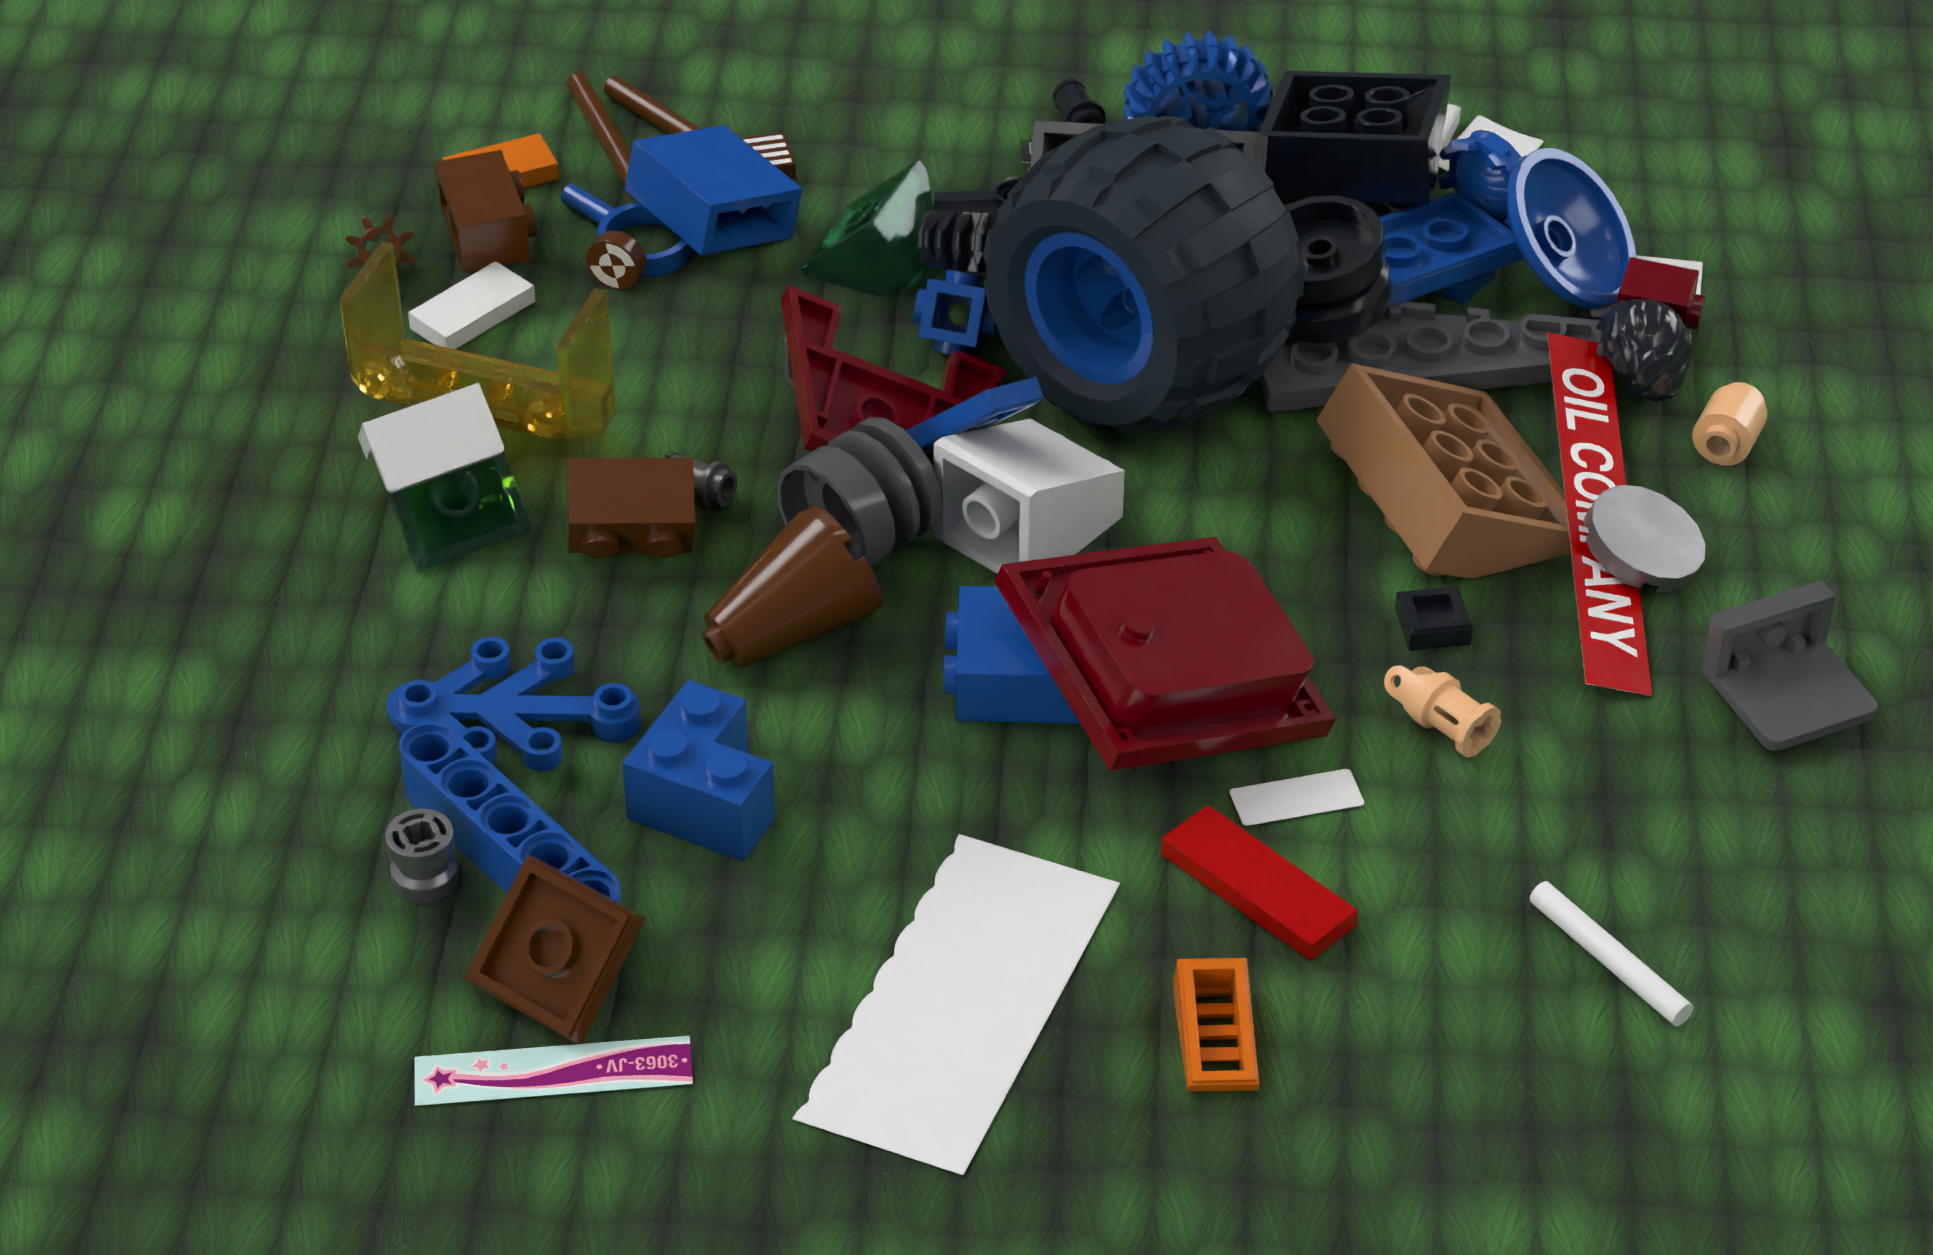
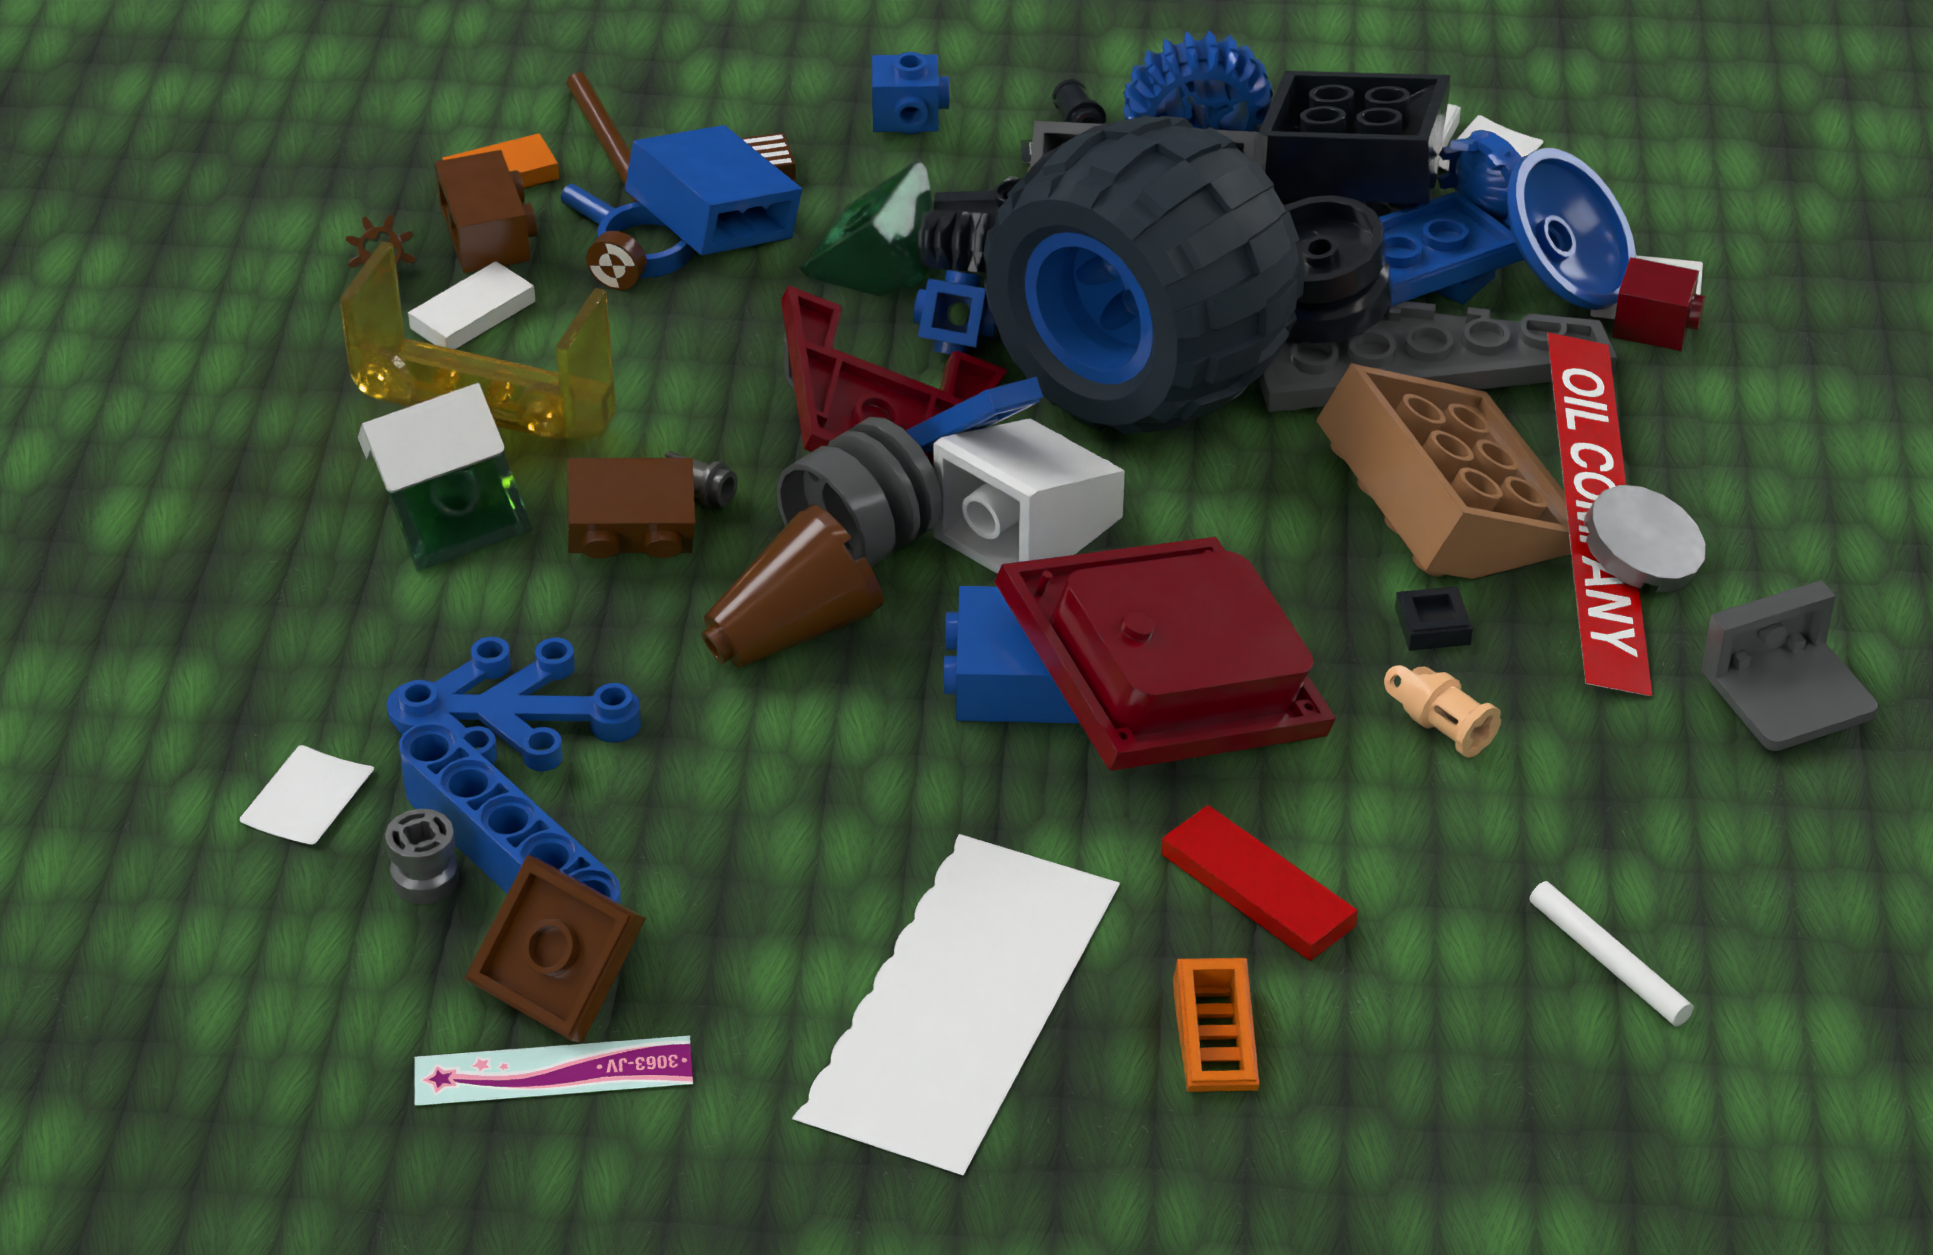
reddish brown bar [604,76,702,134] -> none
blue brick [622,679,775,862] -> none
white sticker [1229,769,1364,826] -> none
black hair [1596,299,1693,402] -> none
light nougat brick [1692,382,1767,466] -> none
none -> white sticker [240,745,374,844]
none -> blue brick [872,52,949,134]

